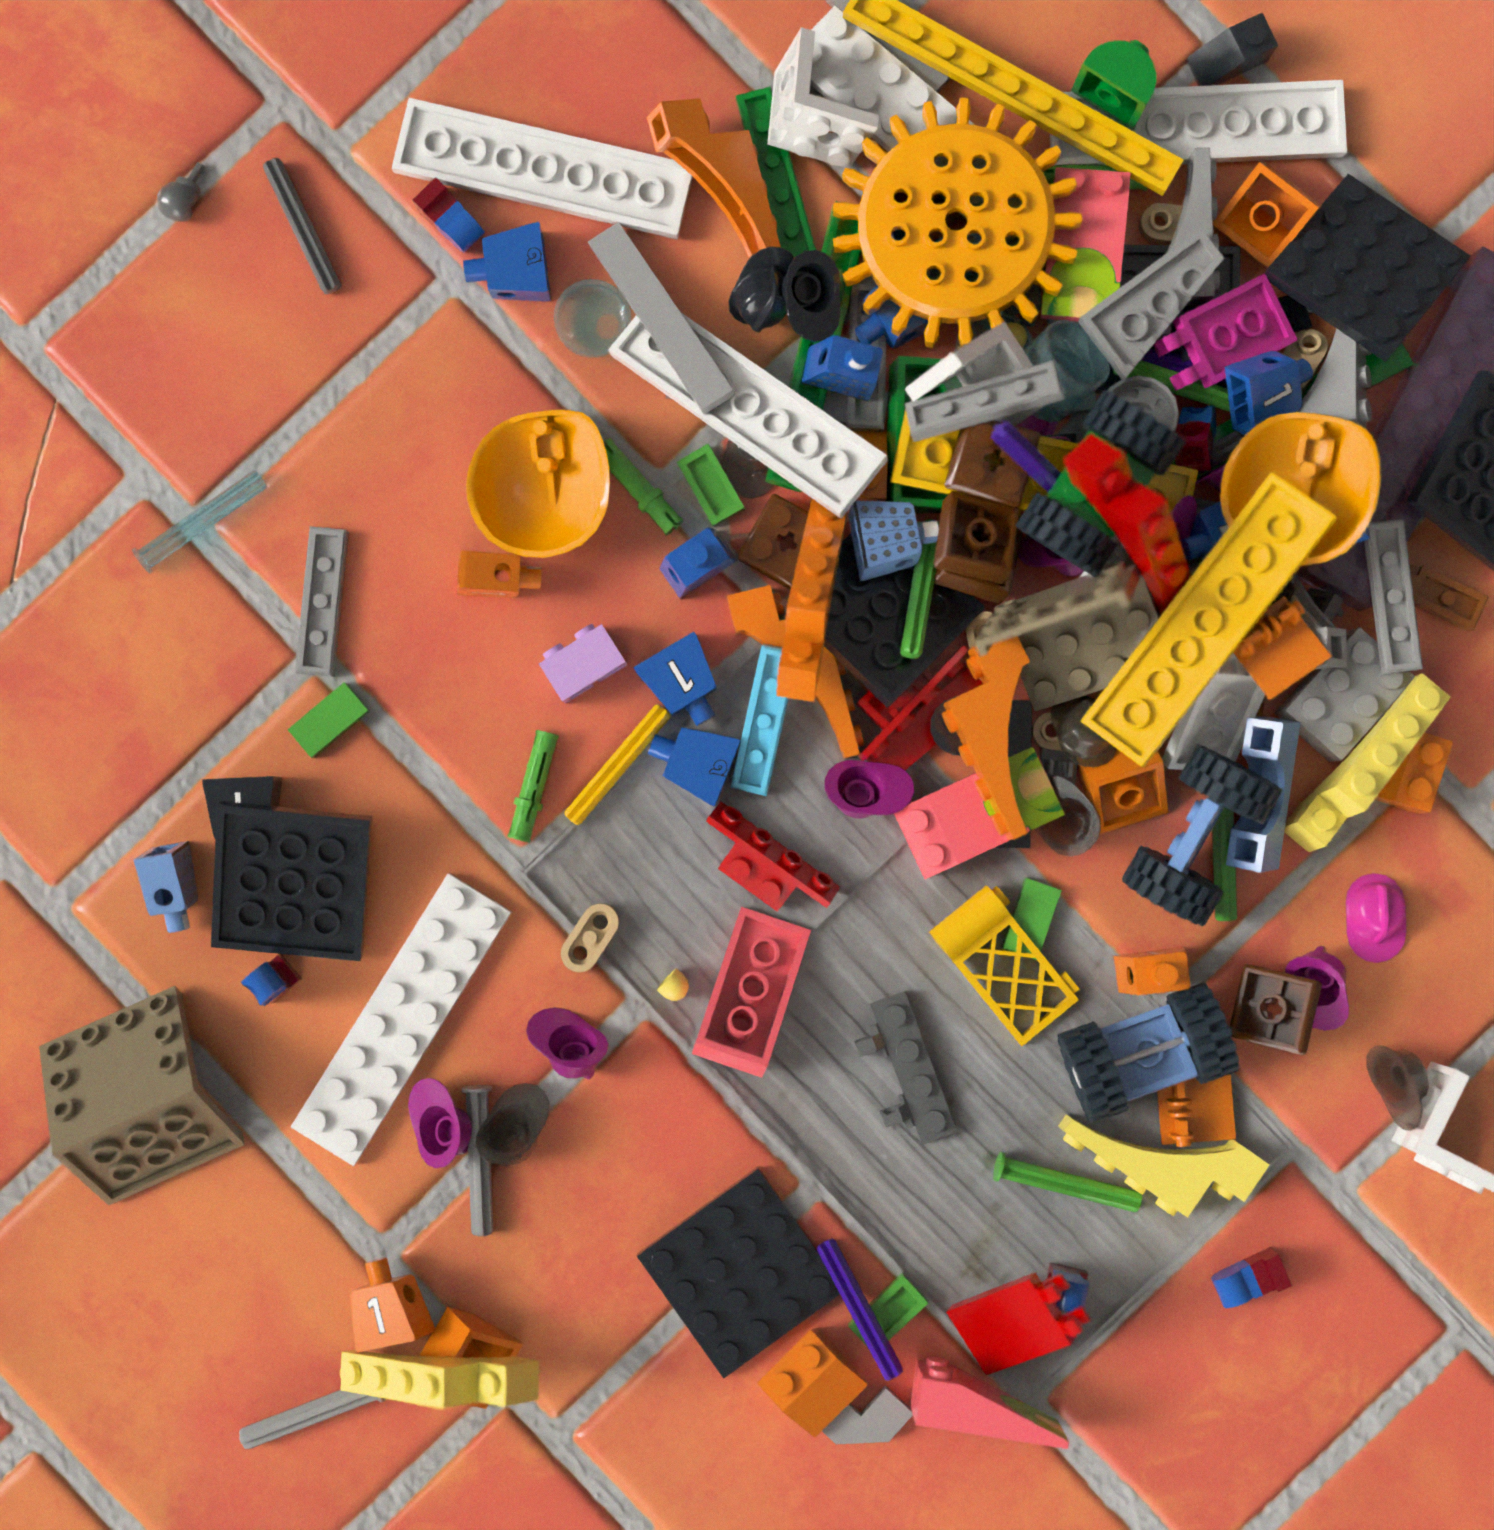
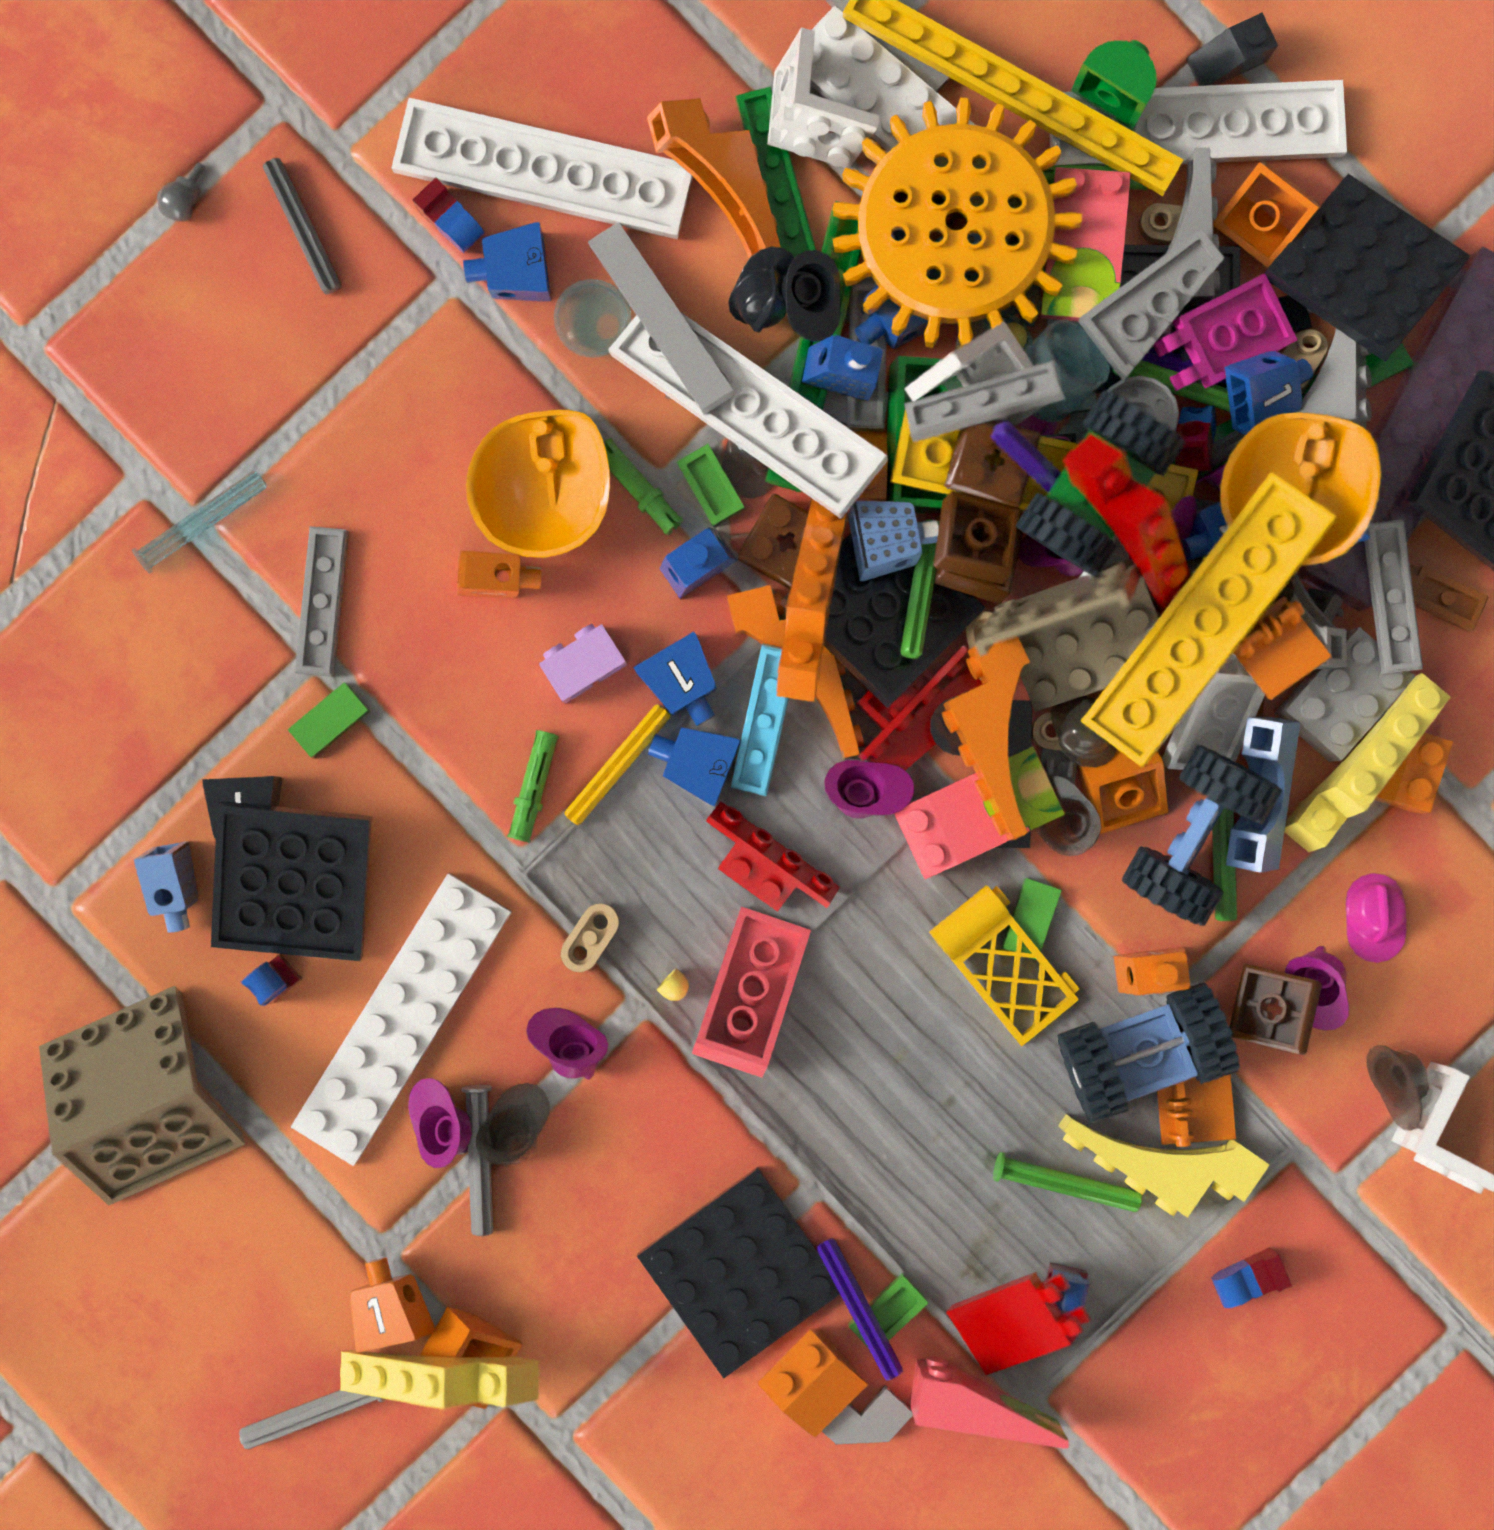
dark grey hinge [854,991,957,1145] -> none

